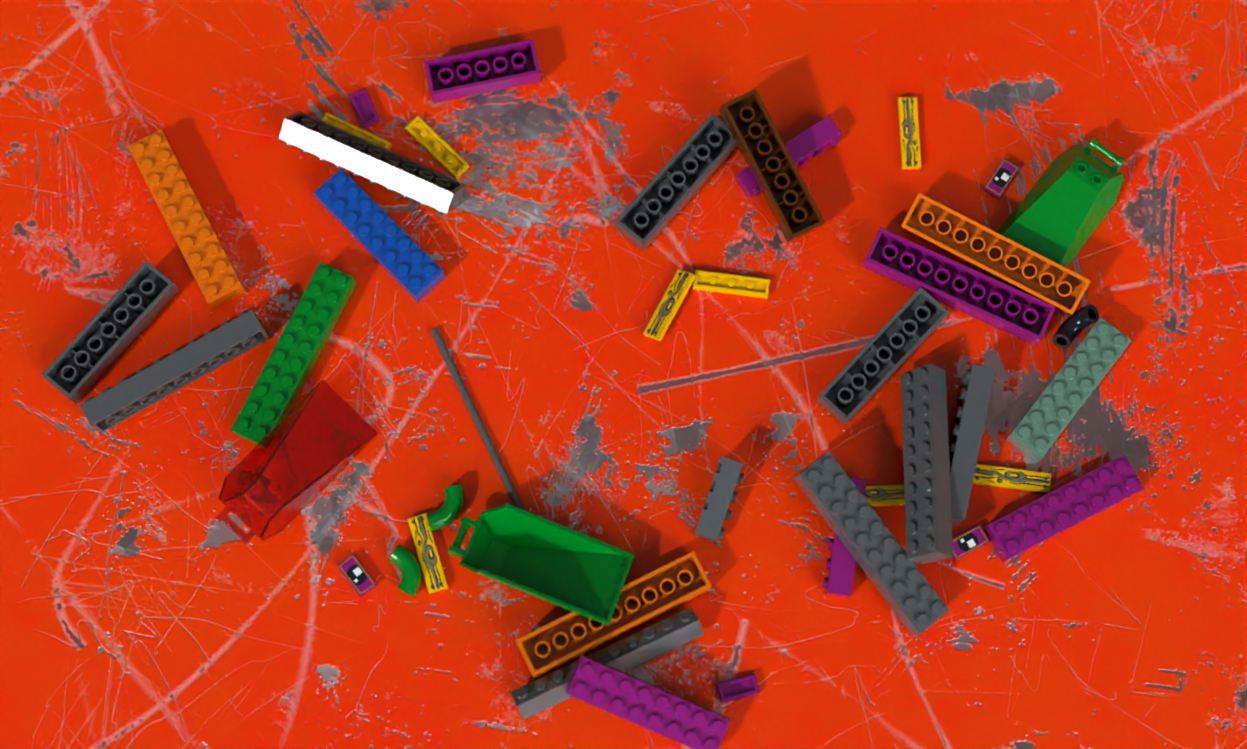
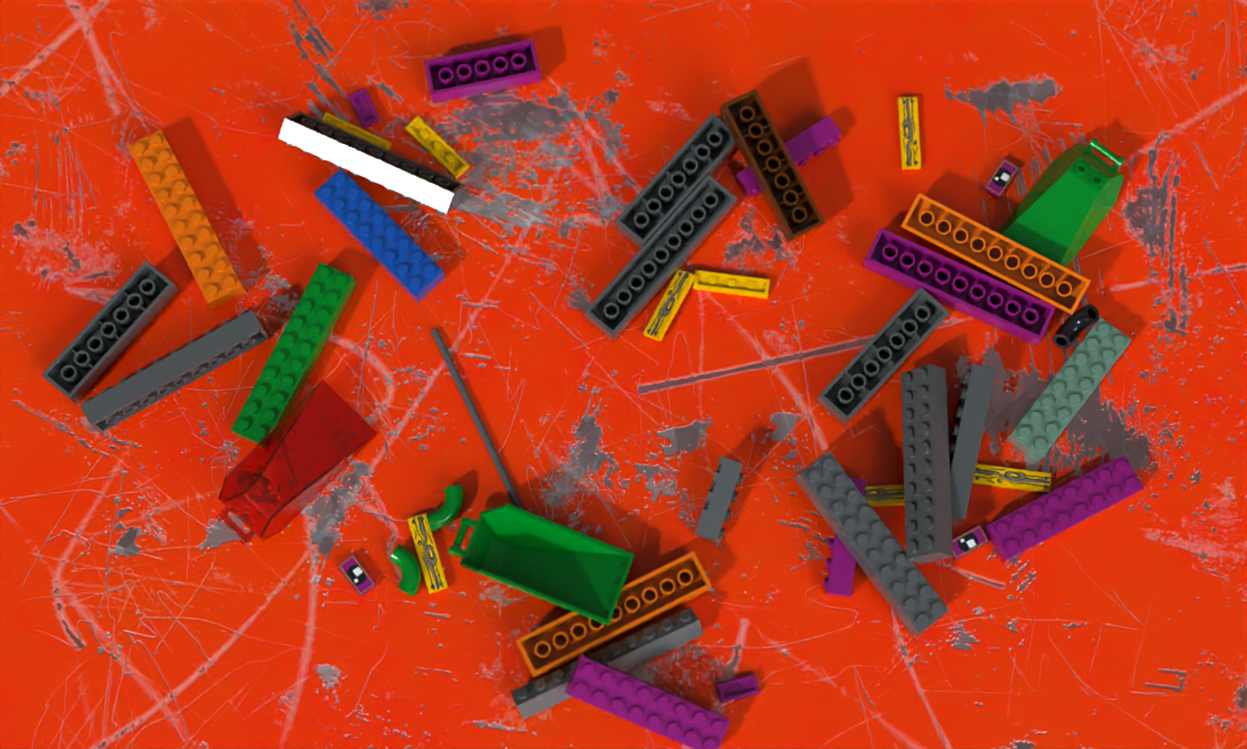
none -> dark grey brick [584,174,737,342]

